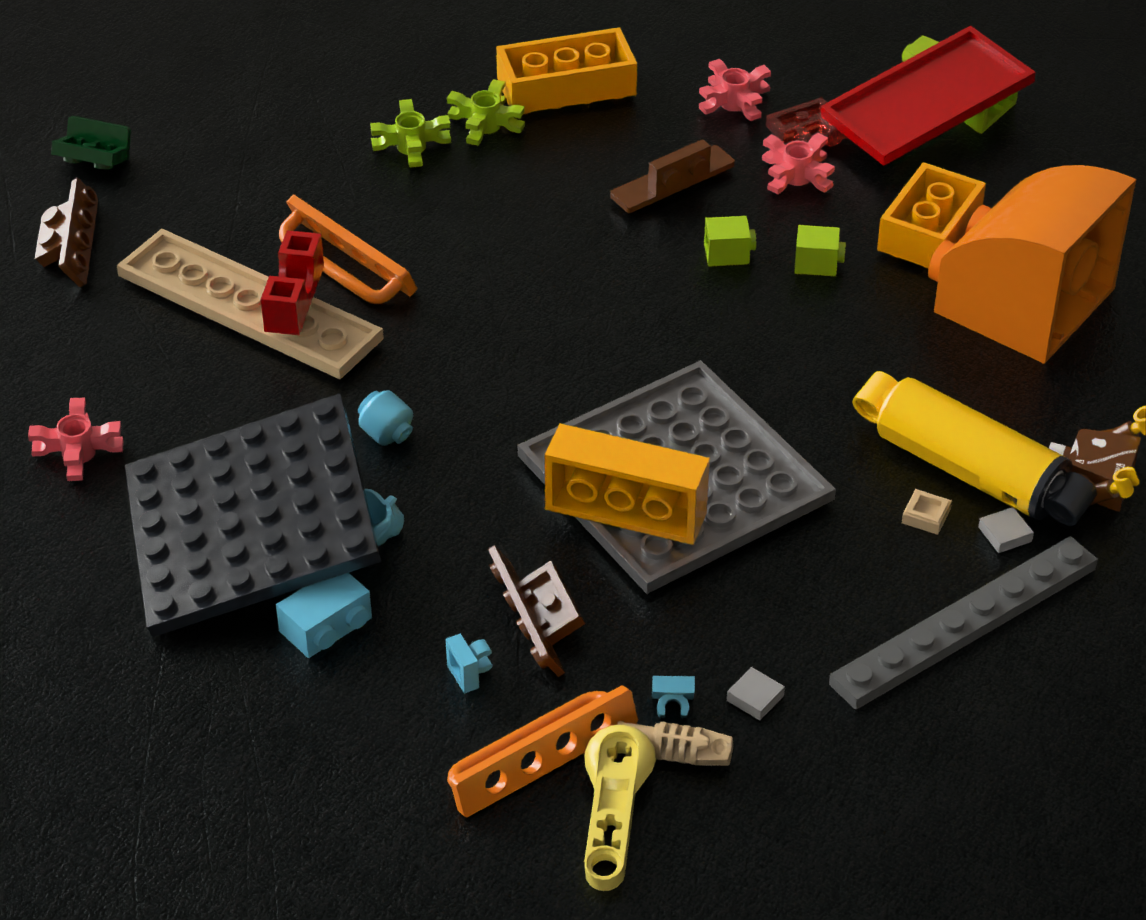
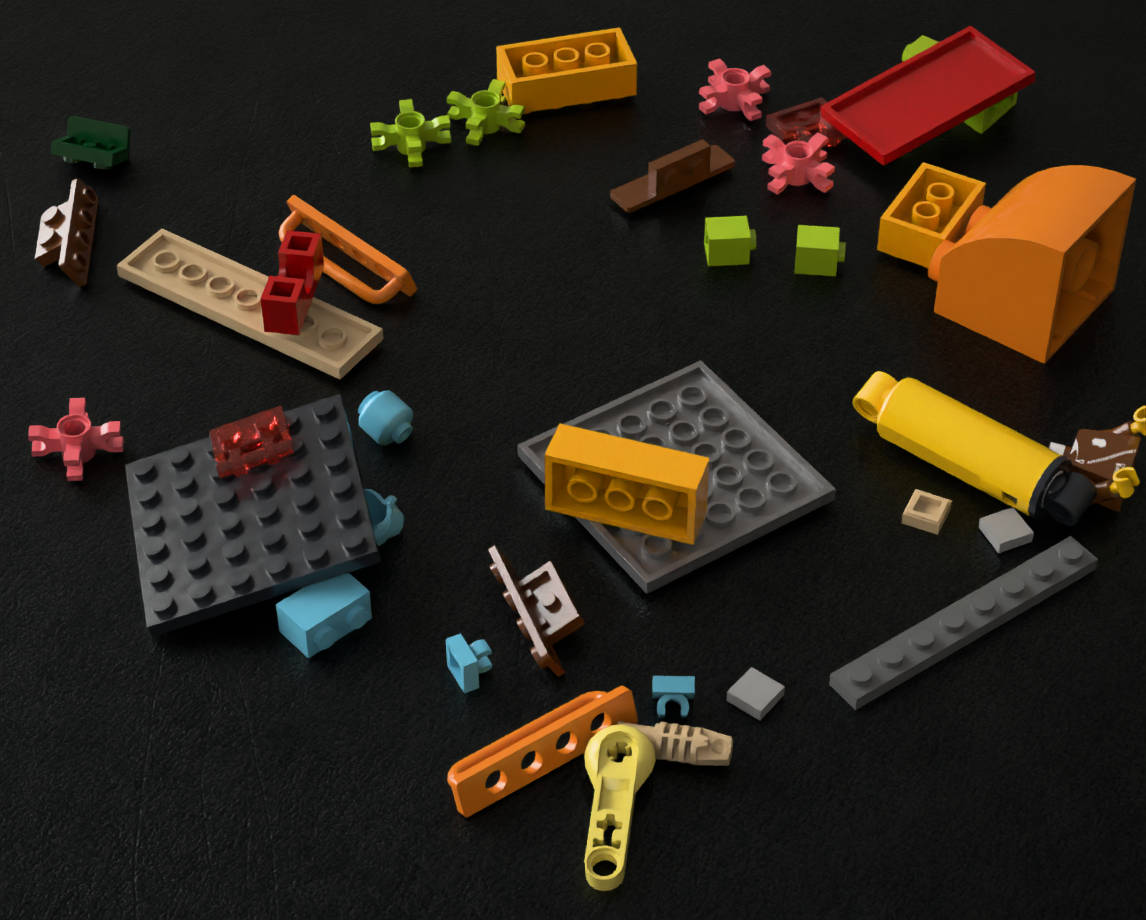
none -> clear red plate [209,406,294,478]

